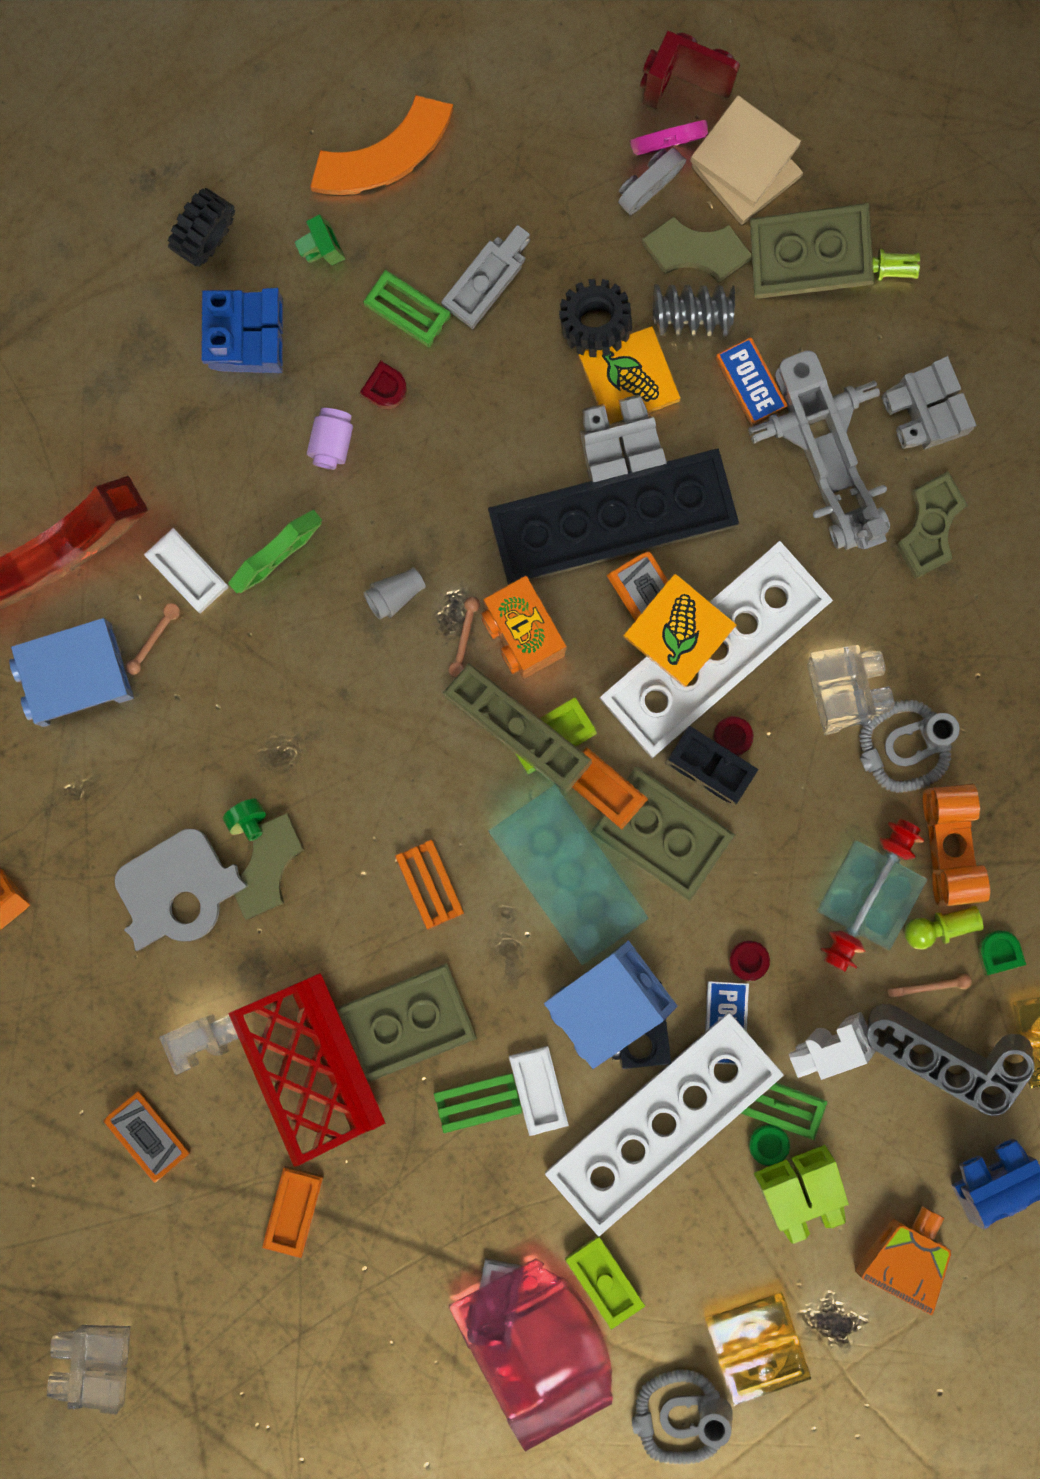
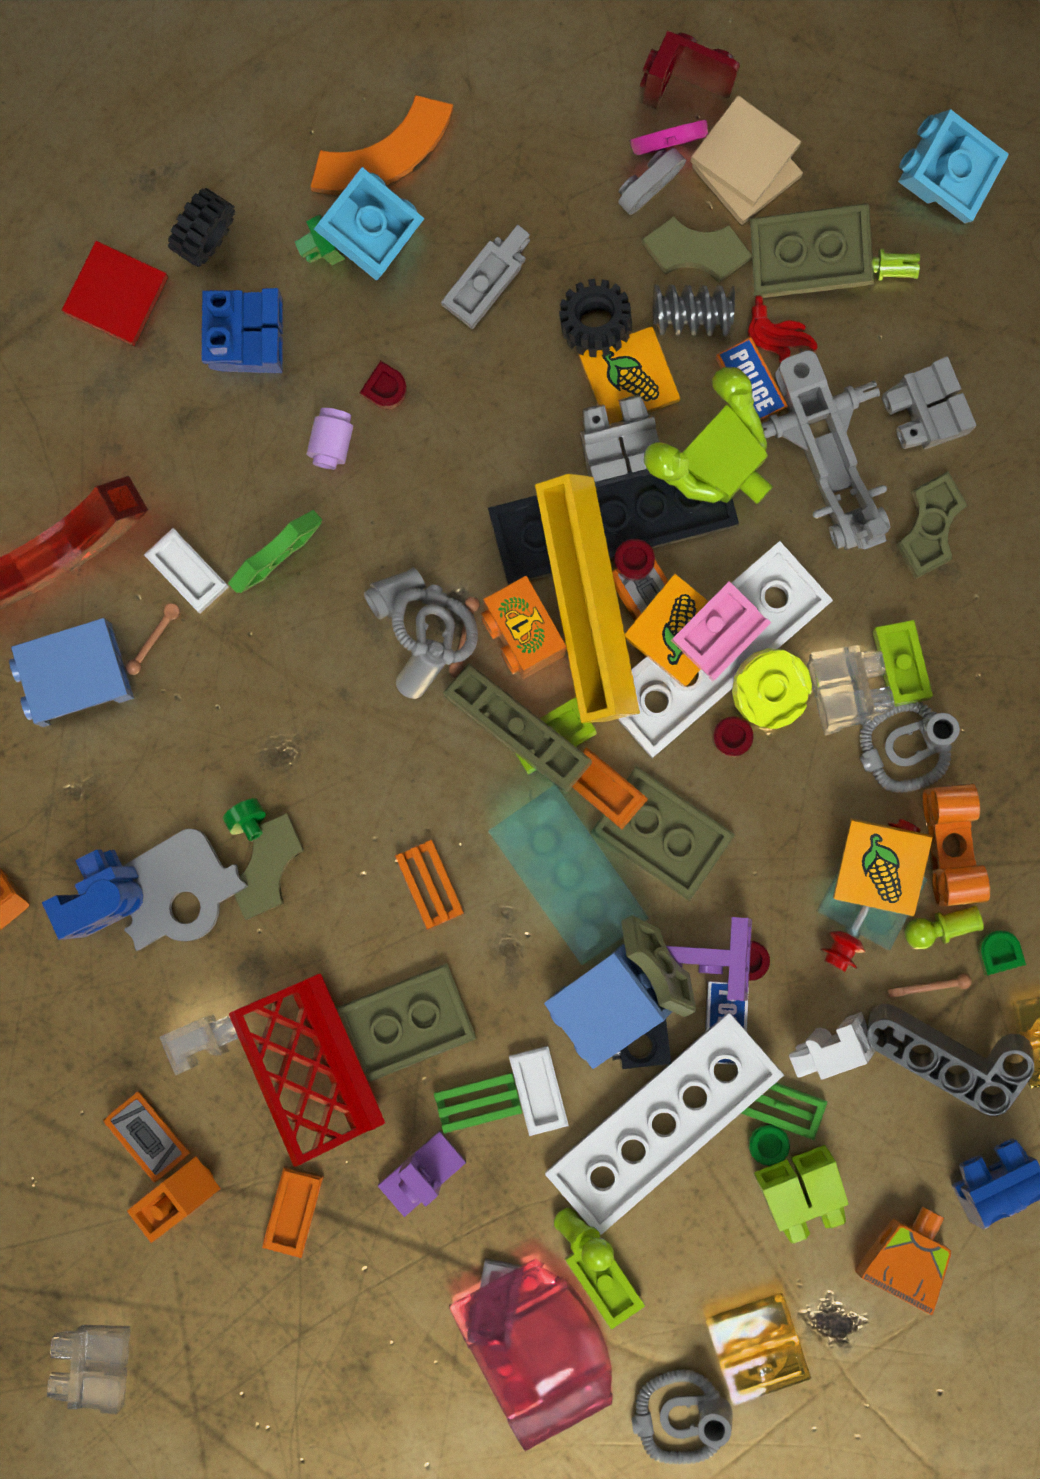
bright green tile [363,270,451,348] -> none
black brick [665,726,759,806] -> none
none -> blue hips [42,849,143,940]
none -> red tile [61,241,169,347]
none -> orange slope [127,1156,221,1243]
none -> medium azure plate [314,167,425,281]
none -> medium lavender bracket [378,1131,466,1217]
none -> light grey piece [392,585,478,699]
none -> yellow brick [535,474,640,723]
none -> lime pin [554,1208,614,1271]
none -> dark red tile [614,539,655,581]
none -> olive tile [621,915,696,1017]
none -> lime torso [644,367,773,504]
none -> medium lavender bracket [666,917,752,1001]
none -> bright pink plate [671,581,771,682]
none -> neon yellow tile [732,648,812,729]
none -> red piece [748,295,818,364]
none -> light orange tile [833,818,933,916]
none -> lime plate [872,620,933,707]
none -> medium azure plate [898,109,1009,223]

